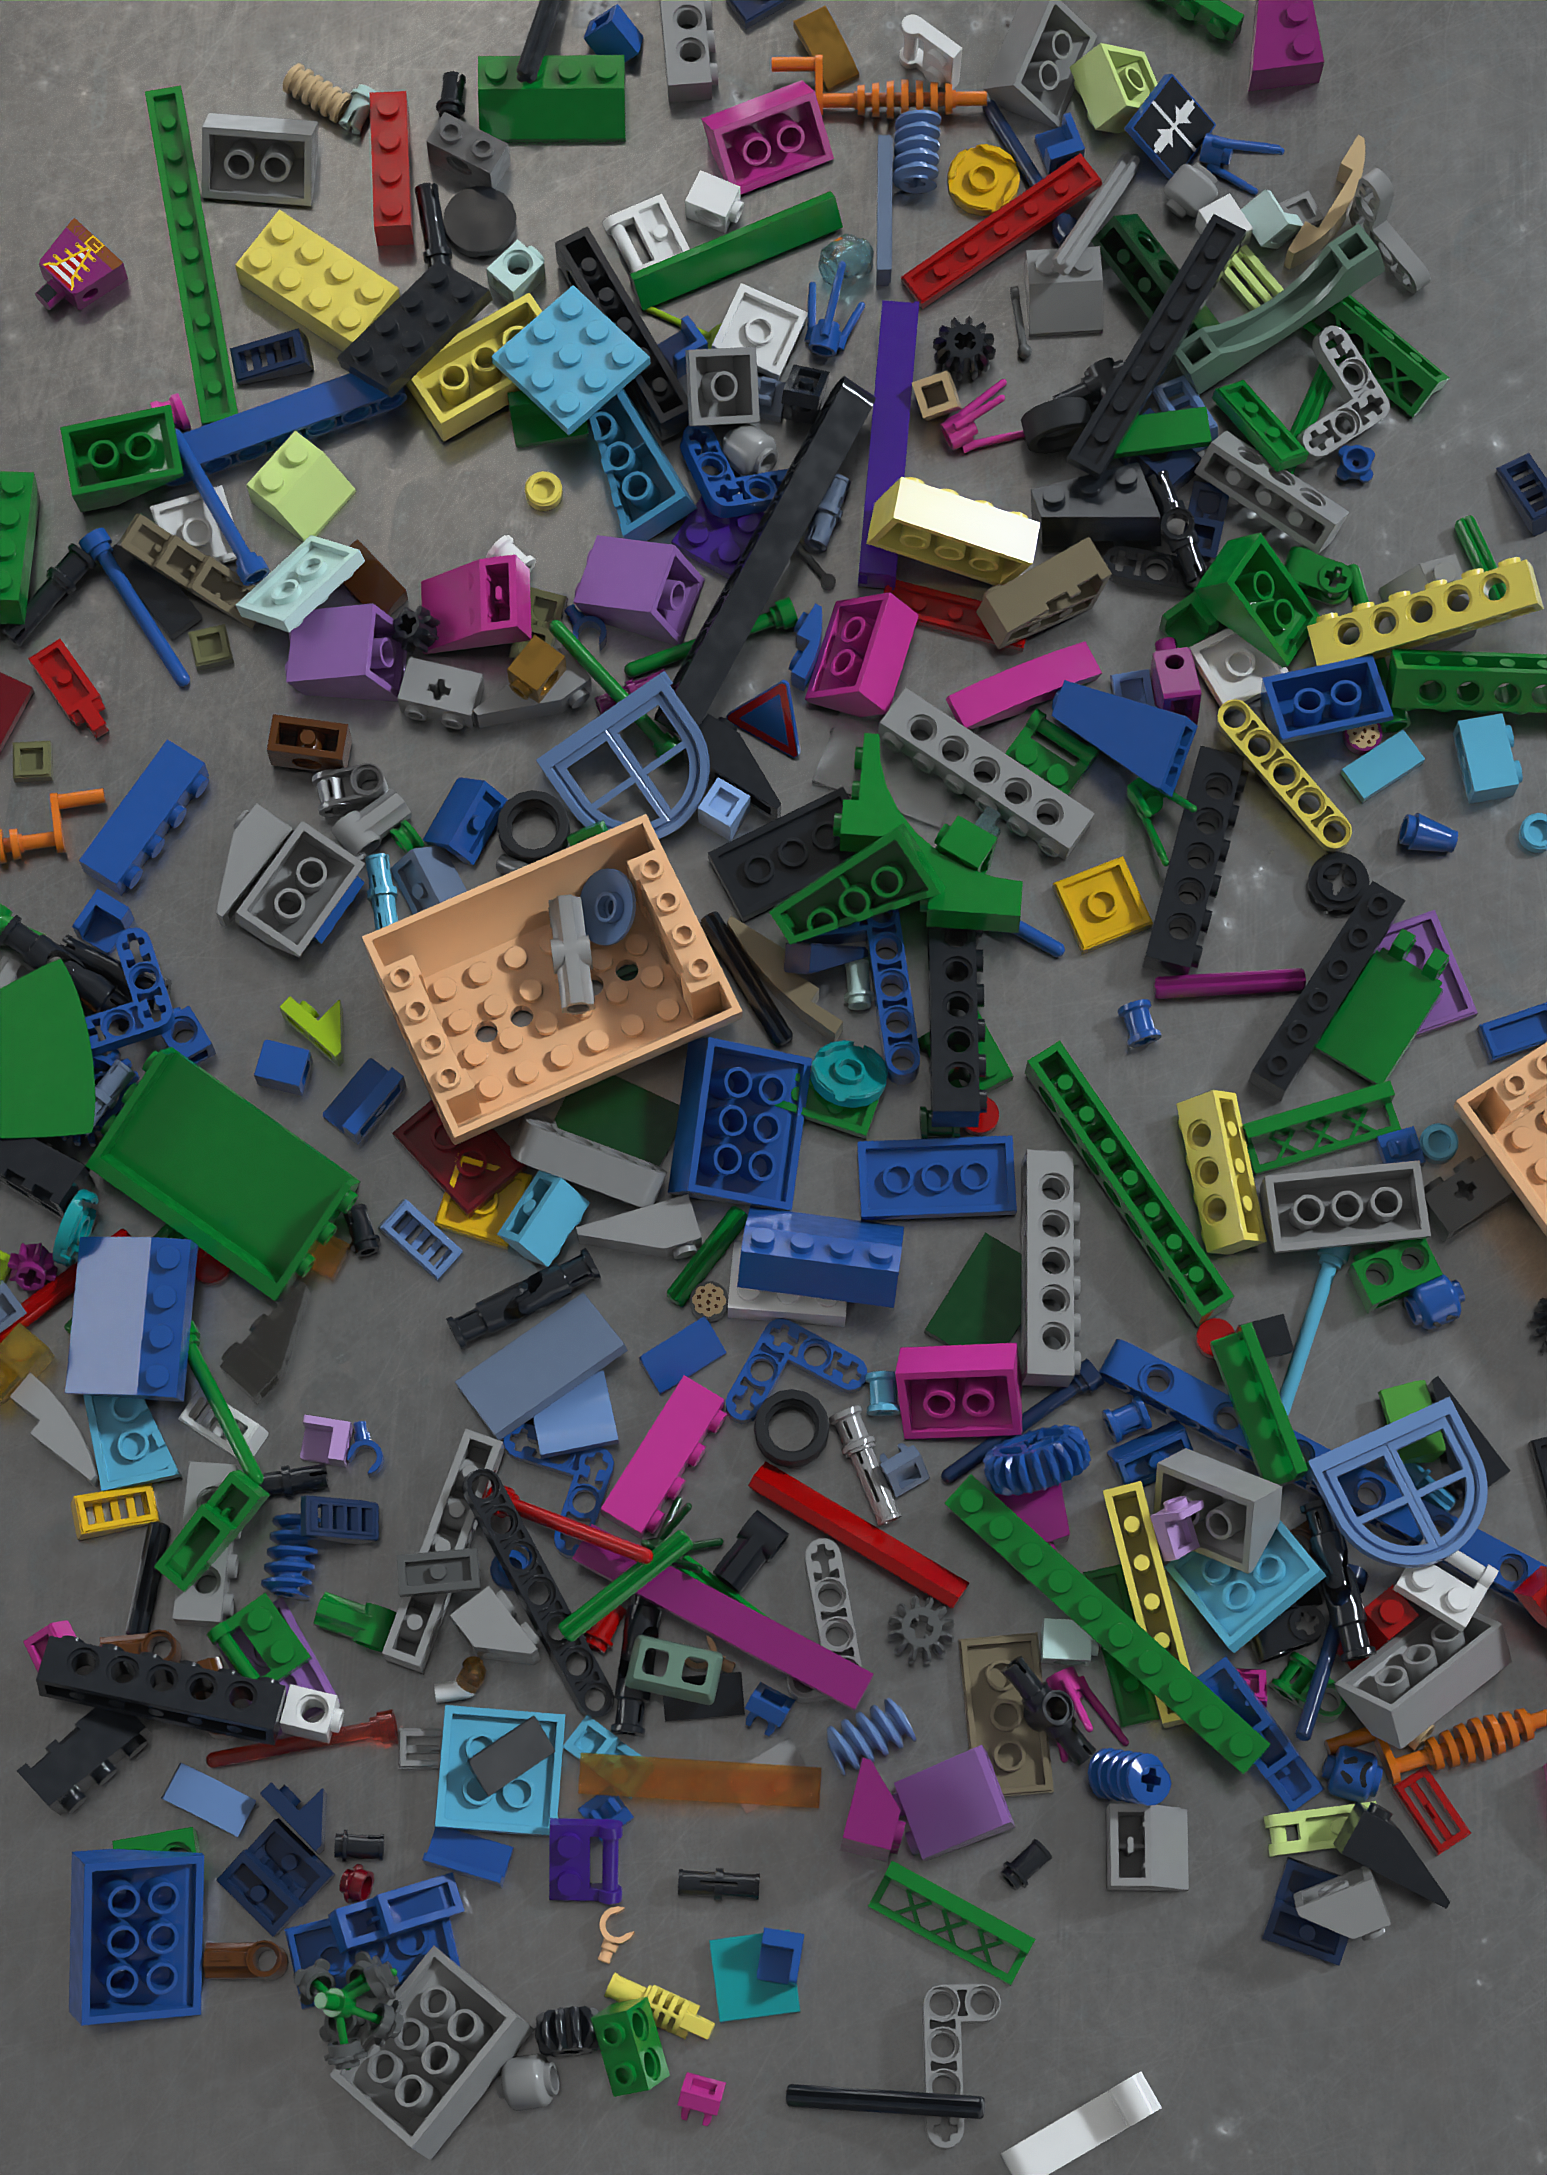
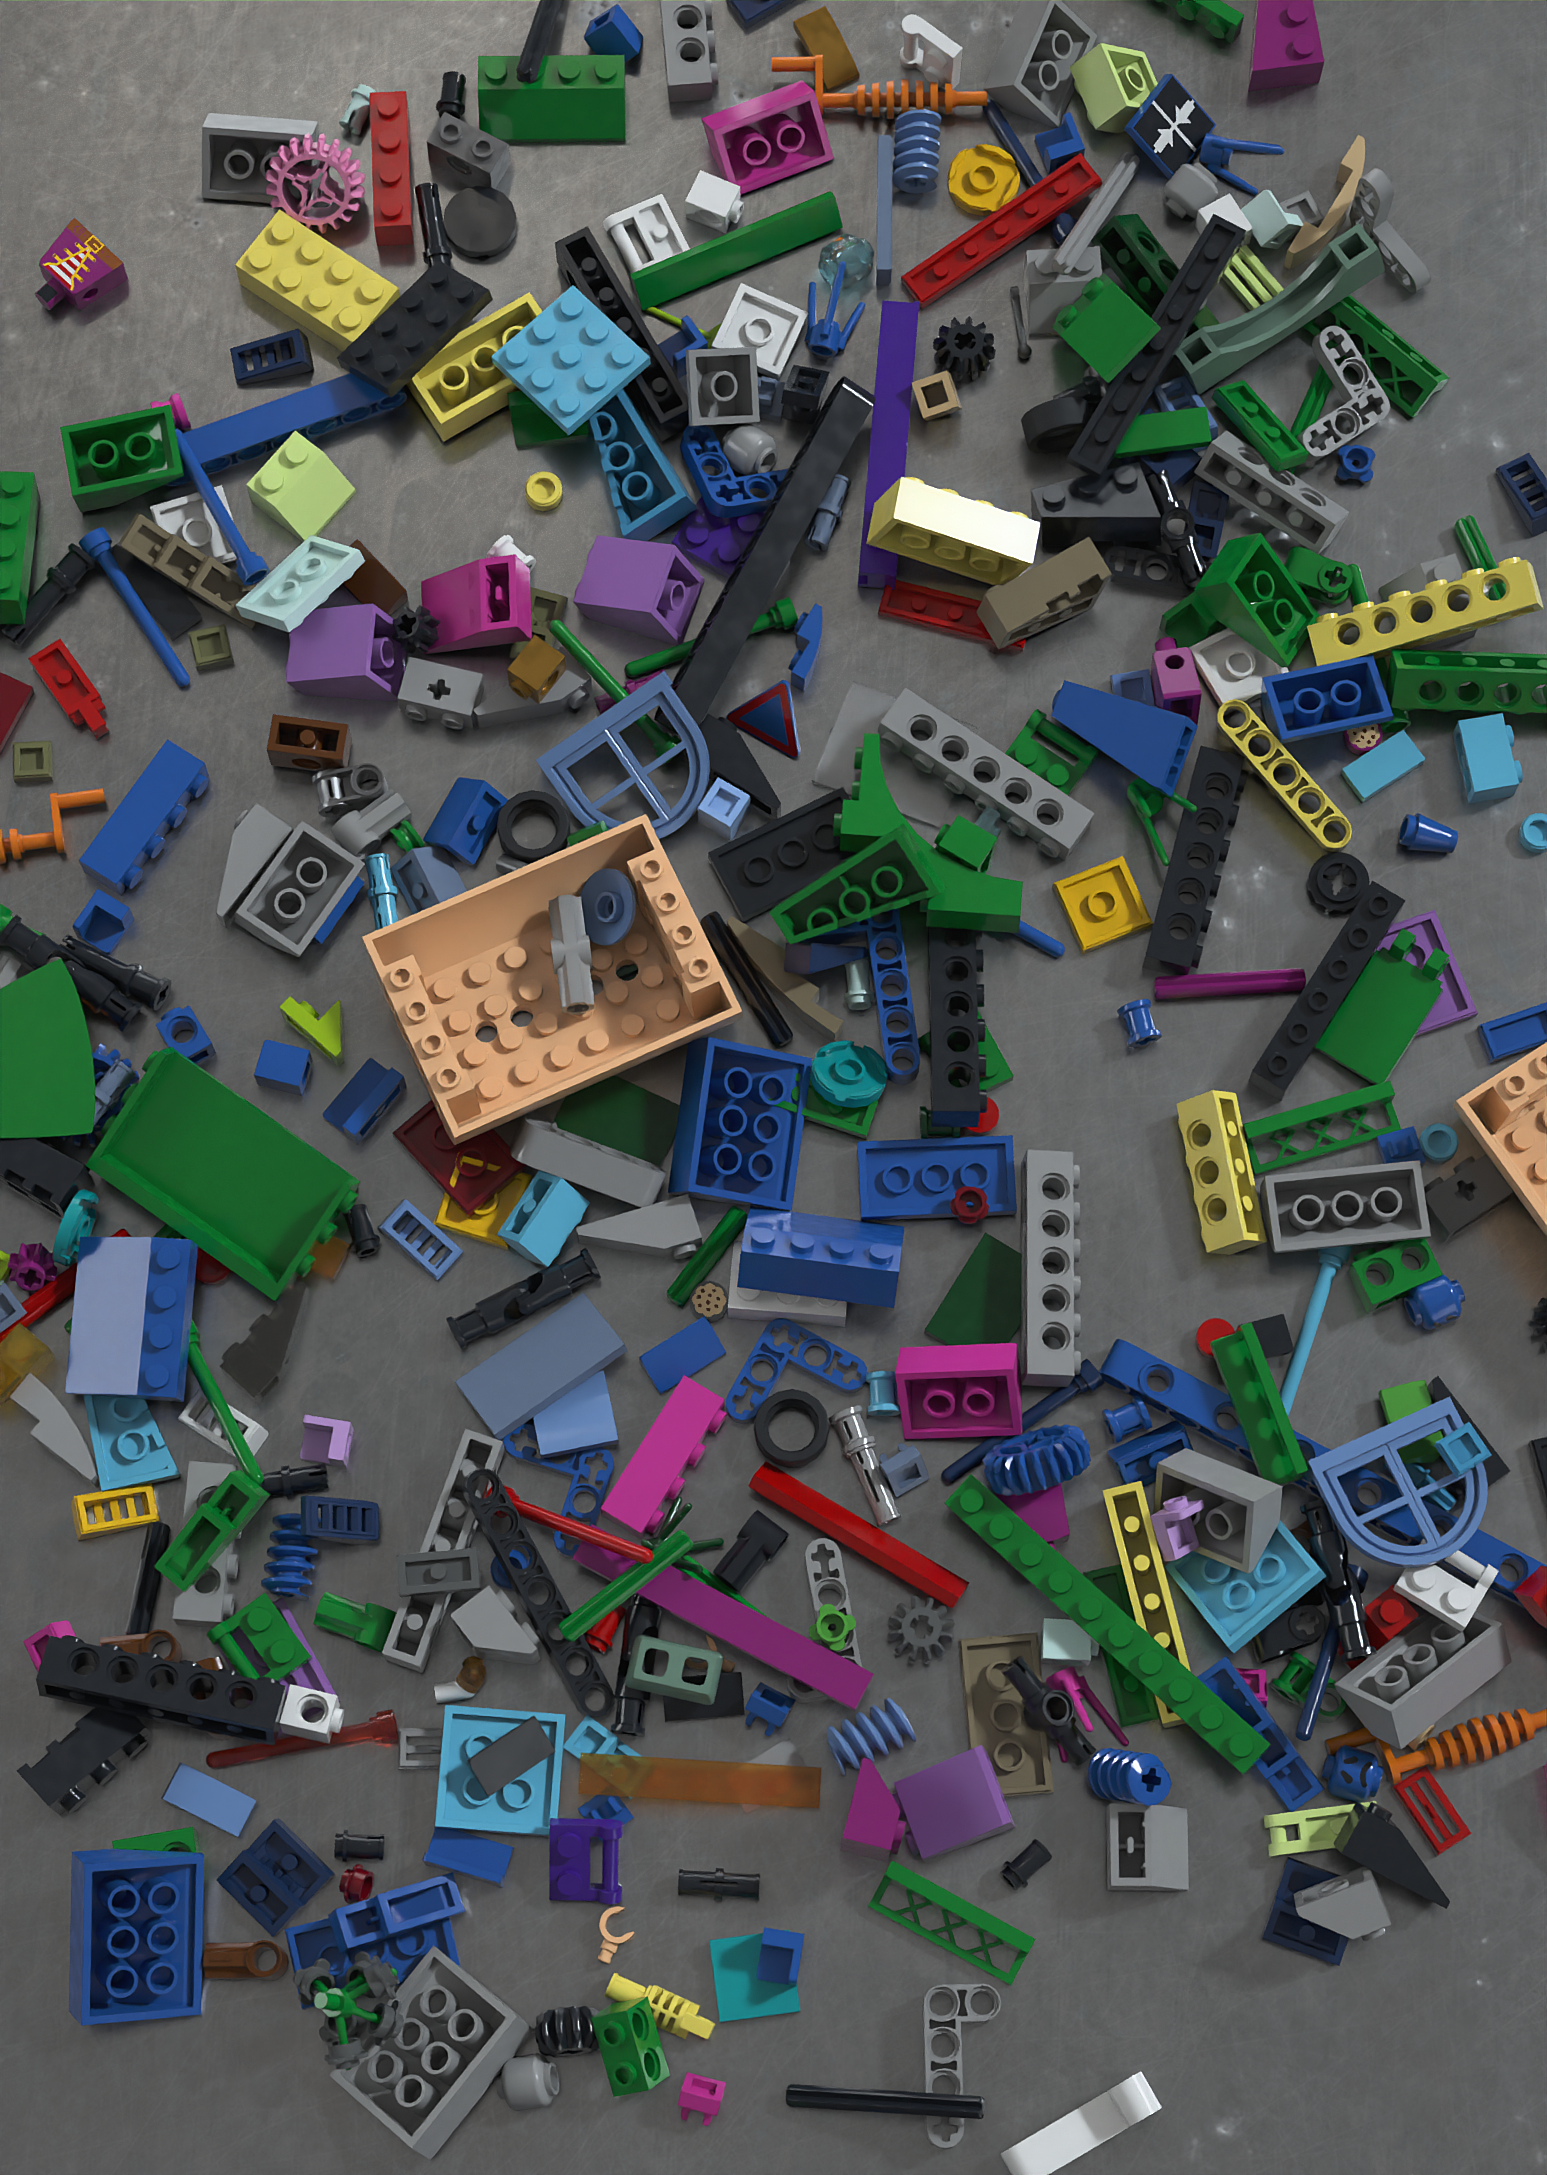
blue beam [85,927,175,1056] -> none
green plate [145,85,238,426] -> none
dark blue slope [260,1782,327,1855] -> none
tan piece [283,63,352,123] -> none
blue piece [347,1421,384,1478] -> none
light aqua brick [487,239,545,303] -> none
blue piece [565,604,607,651] -> none
dark grey hinge [796,541,836,590] -> none
dark pink slope [805,592,919,717] -> none
dark pink plant [940,379,1025,454] -> none
dark pink slope [946,641,1102,730] -> none
green brick [1025,1041,1234,1327] -> none
none -> bright pink gear [265,133,365,234]
none -> bright green plate [809,1604,856,1651]
none -> dark red plate [950,1186,989,1224]
none -> green slope [1052,273,1161,383]
none -> dark azure tile [1434,1422,1492,1479]

